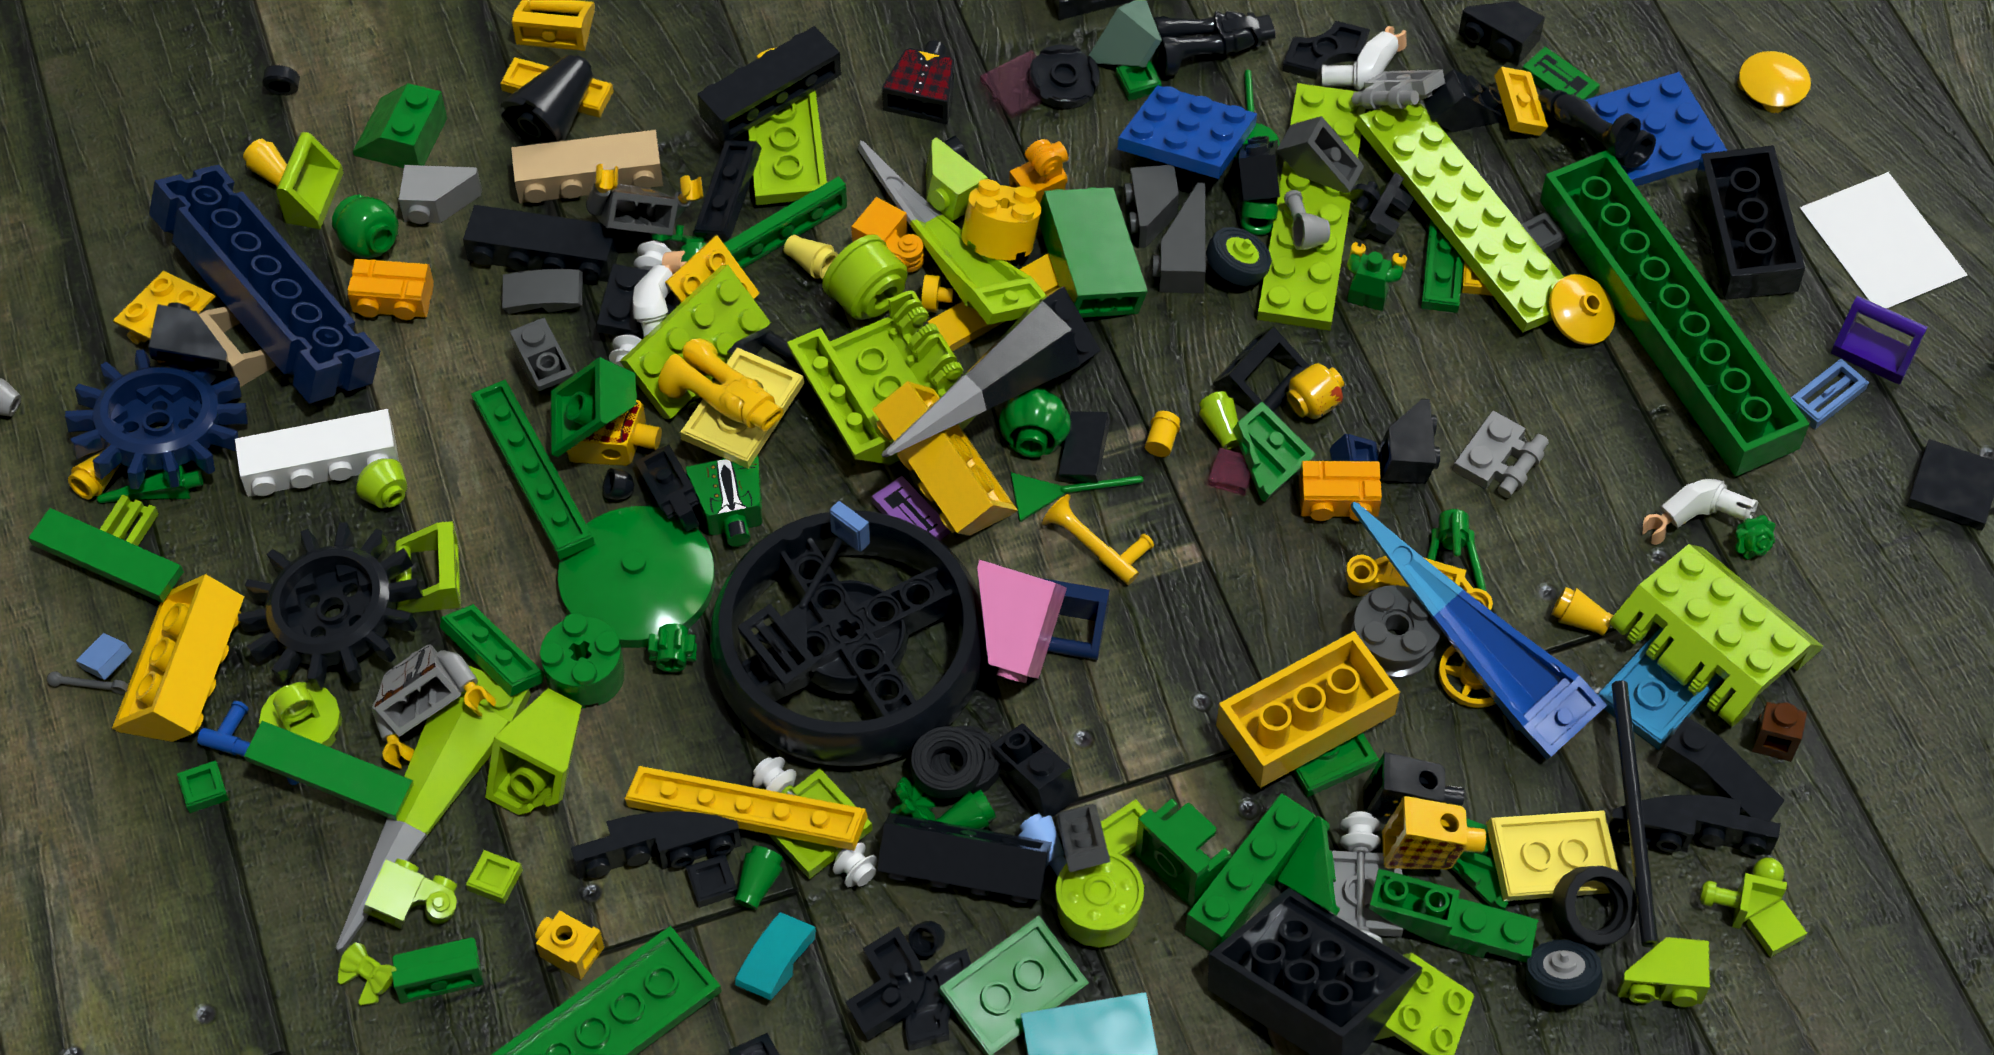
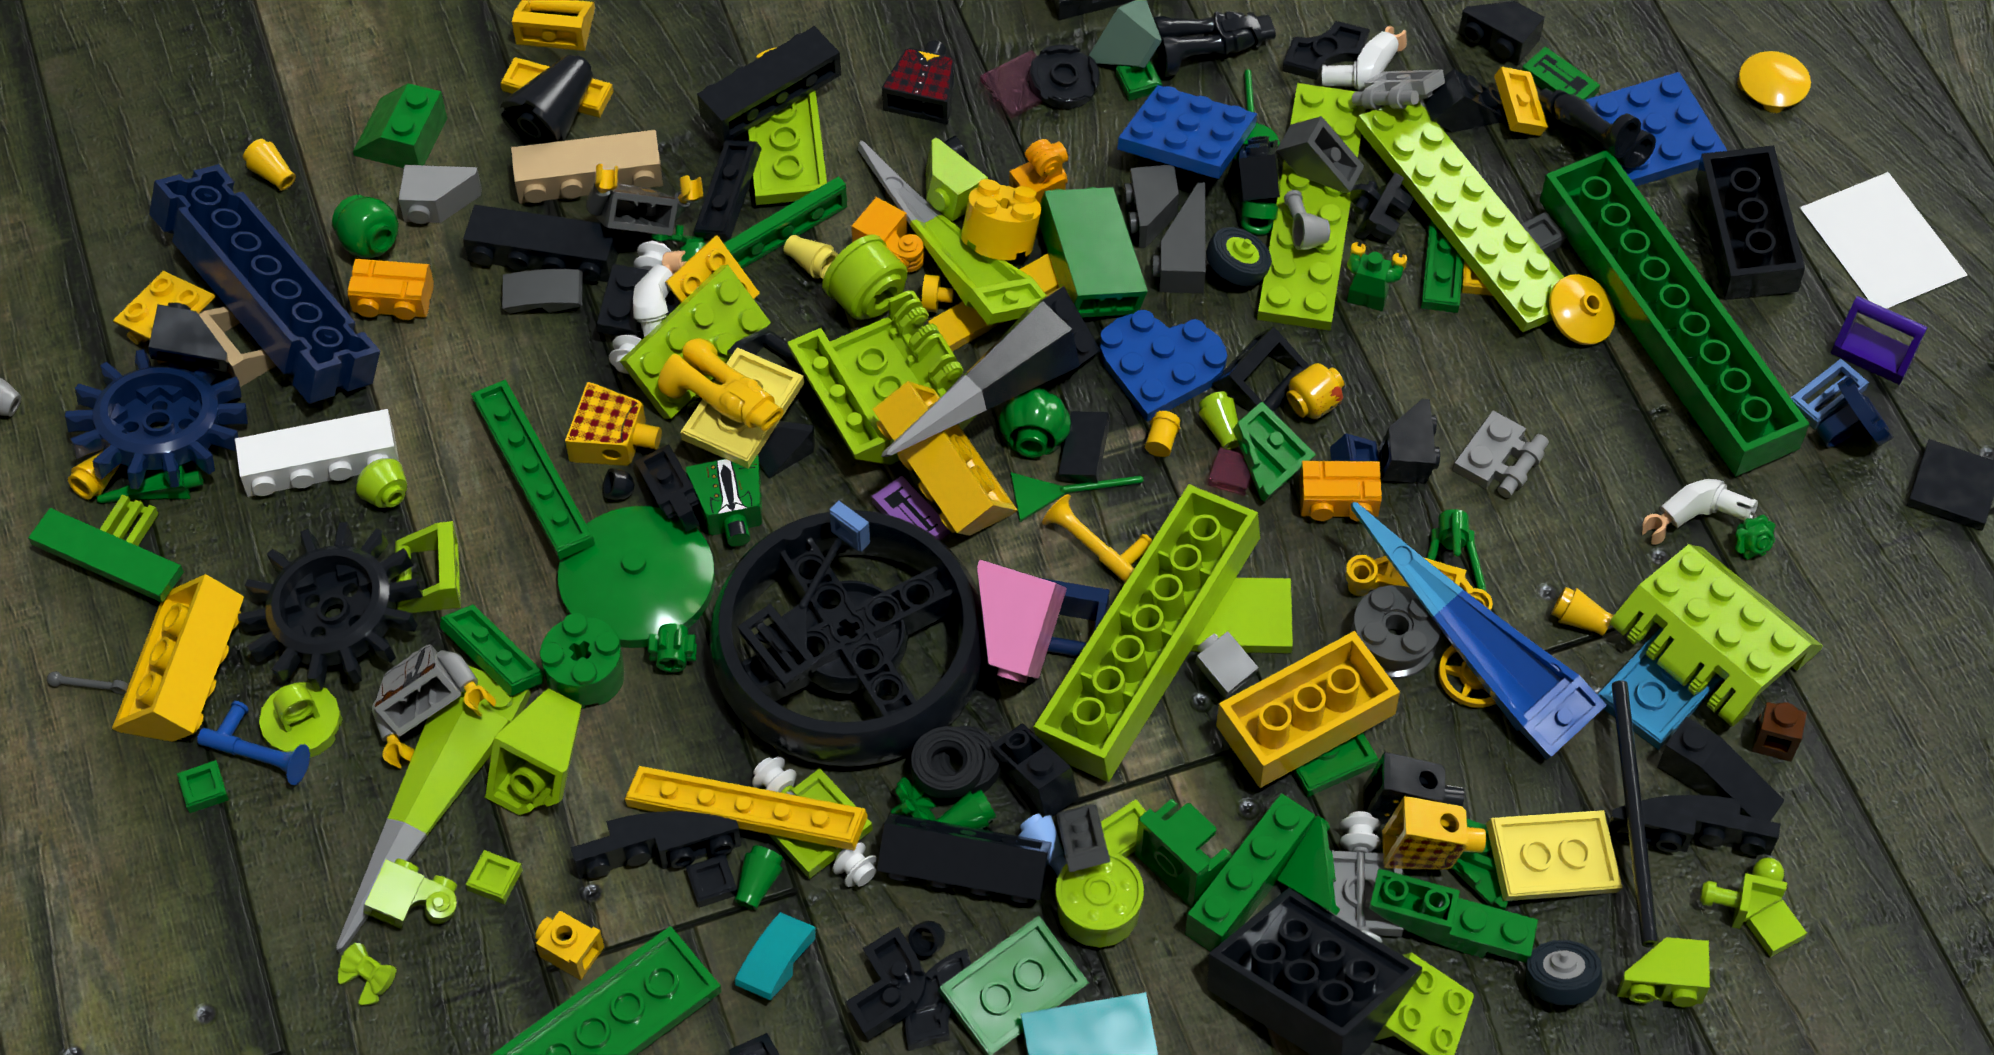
medium blue tile [76,633,132,680] -> none
green tile [244,721,414,820] -> none
black tile [262,65,300,95] -> none
lime tile [276,132,344,229] -> none
green panel [392,937,484,1004] -> none
dark grey slope [510,317,574,391] -> none
green slope [551,357,637,457] -> none
black tyre [1551,866,1637,946] -> none
none -> black slope [758,421,815,479]
none -> lime brick [1034,484,1260,783]
none -> blue plate [1100,310,1227,422]
none -> lime tile [1191,578,1293,653]
none -> light grey brick [1195,631,1259,699]
none -> dark blue tile [1816,375,1894,448]

